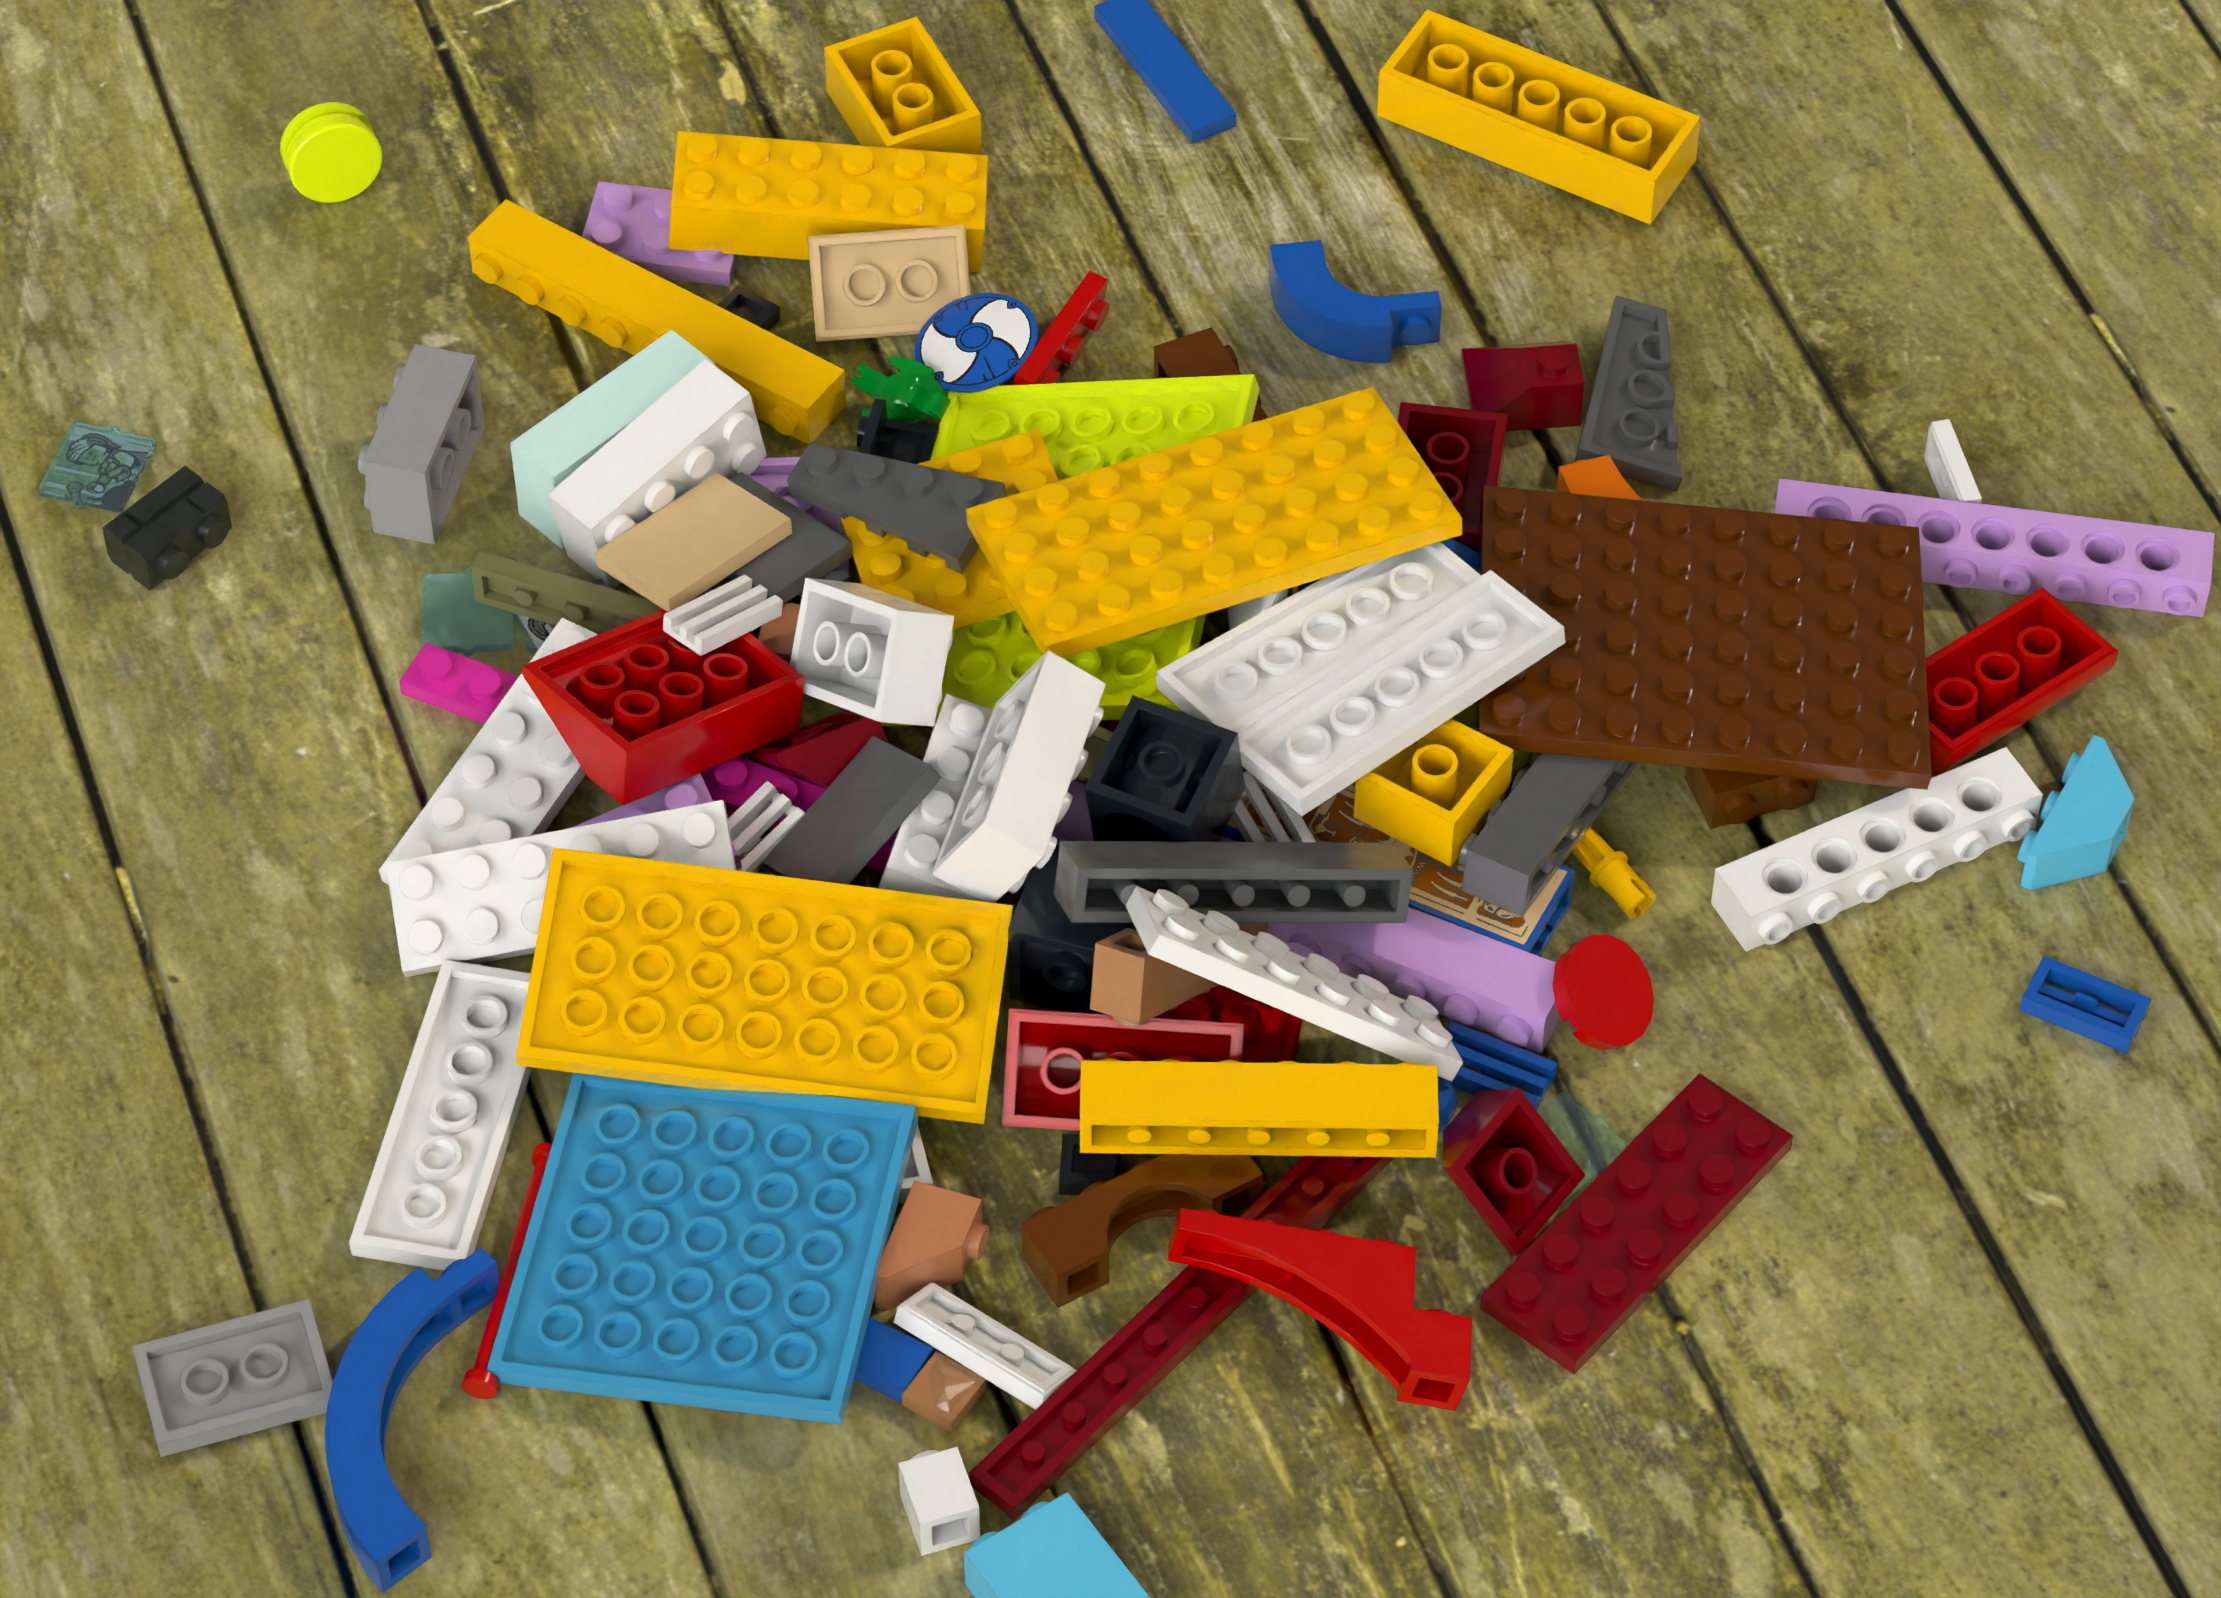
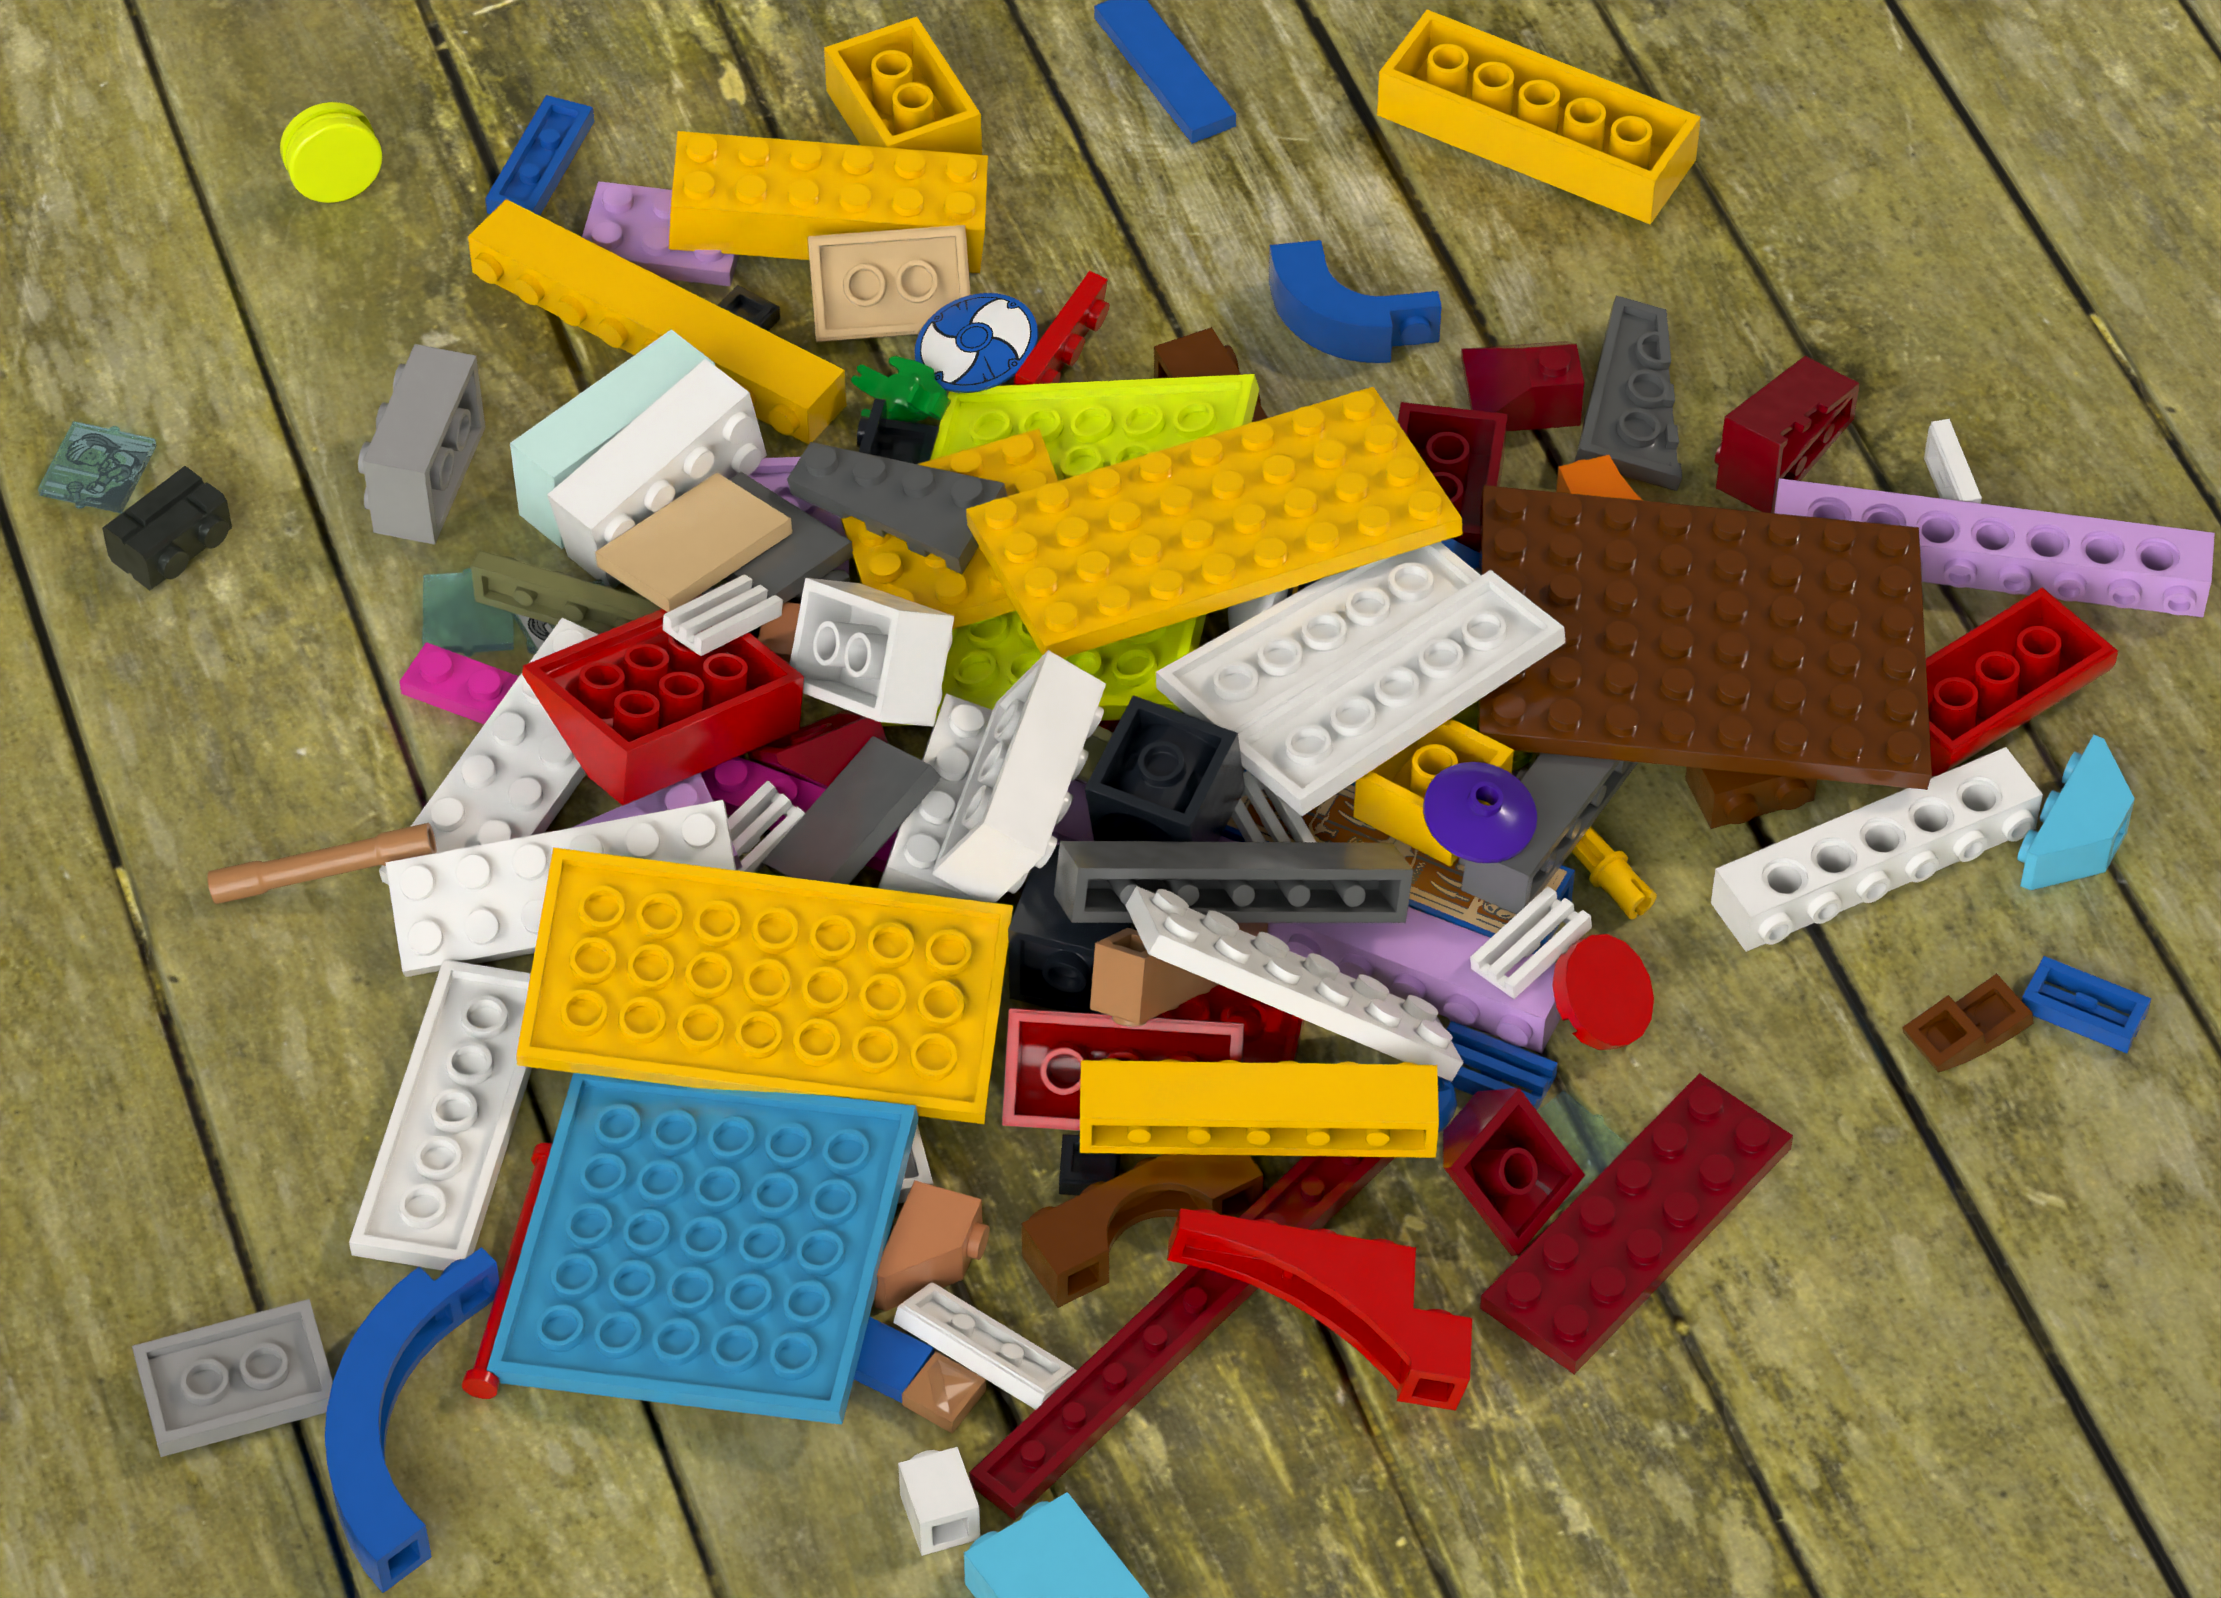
none -> medium nougat piece [208,823,437,904]
none -> blue plate [485,95,595,216]
none -> dark purple dish [1423,762,1537,863]
none -> white tile [1470,886,1592,999]
none -> dark red wedge [1714,356,1860,513]
none -> reddish brown slope [1902,973,2034,1073]

